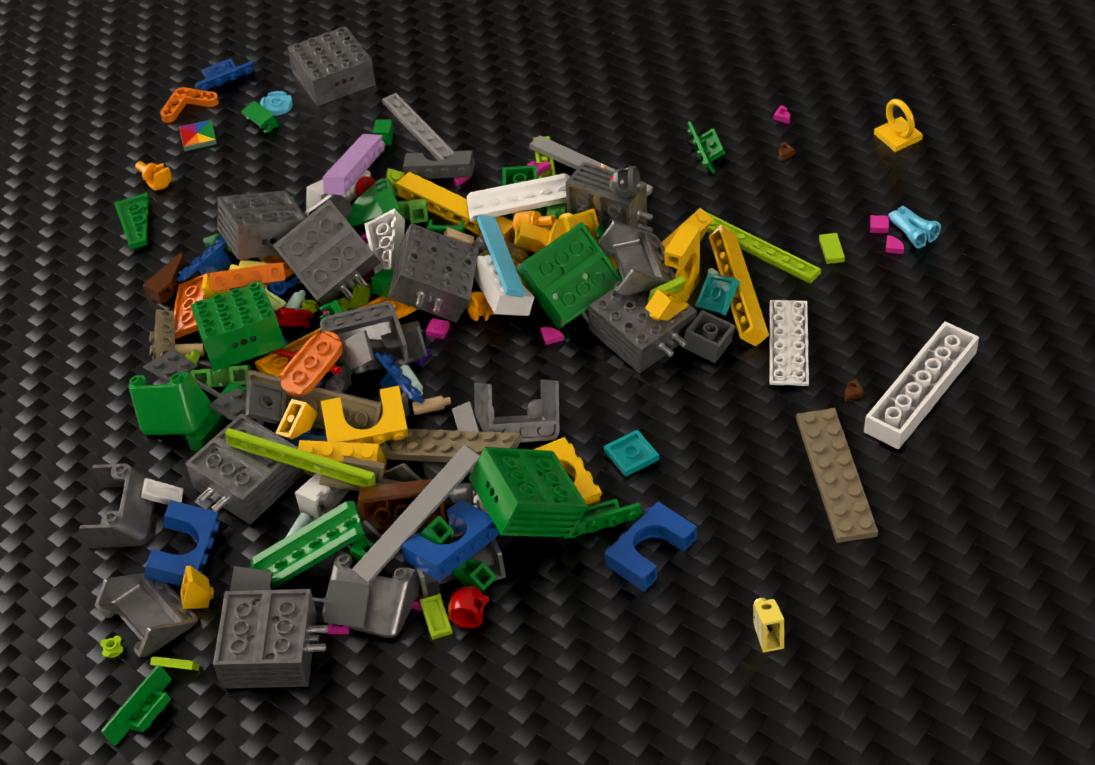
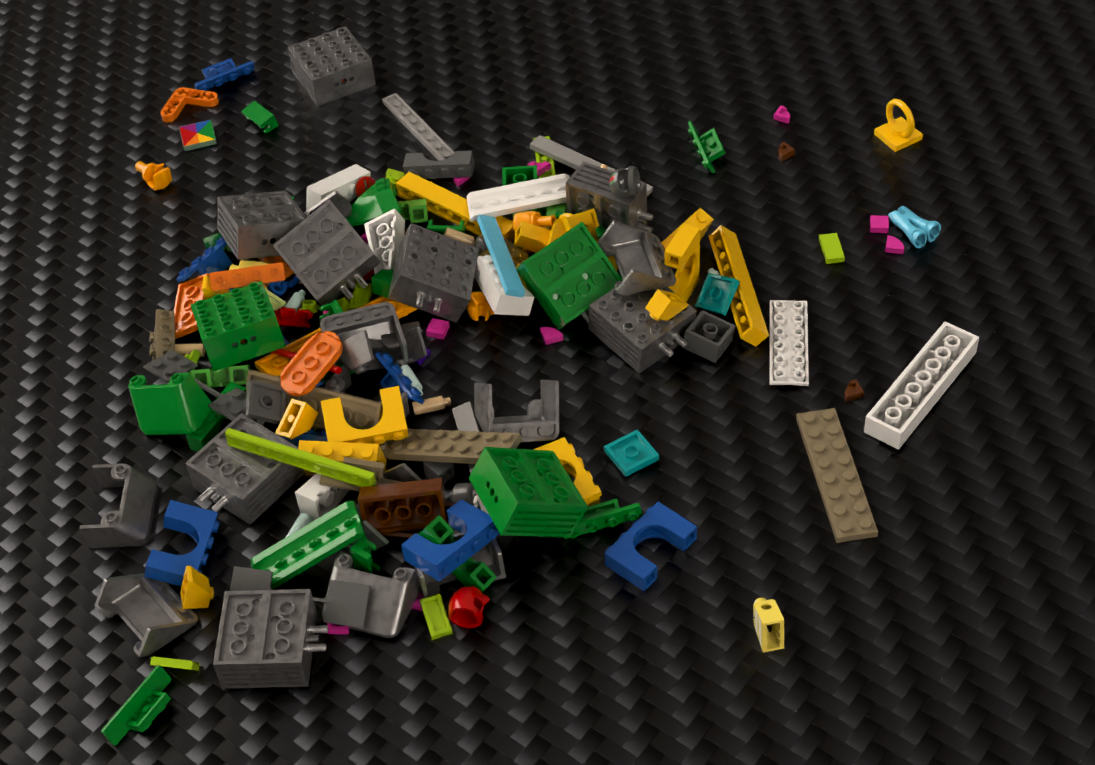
lime plate [100,636,123,658] -> none
green wing [114,193,149,250] -> none
white tile [140,478,184,505] -> none
reddish brown slope [143,253,186,305] -> none
medium azure tile [260,91,293,116] -> none
lavender brick [323,134,385,195] -> none
light grey tile [352,445,480,584] -> none
green brick [373,120,394,145] -> none
lime tile [648,276,686,301] -> none
lime tile [706,212,821,284] -> none

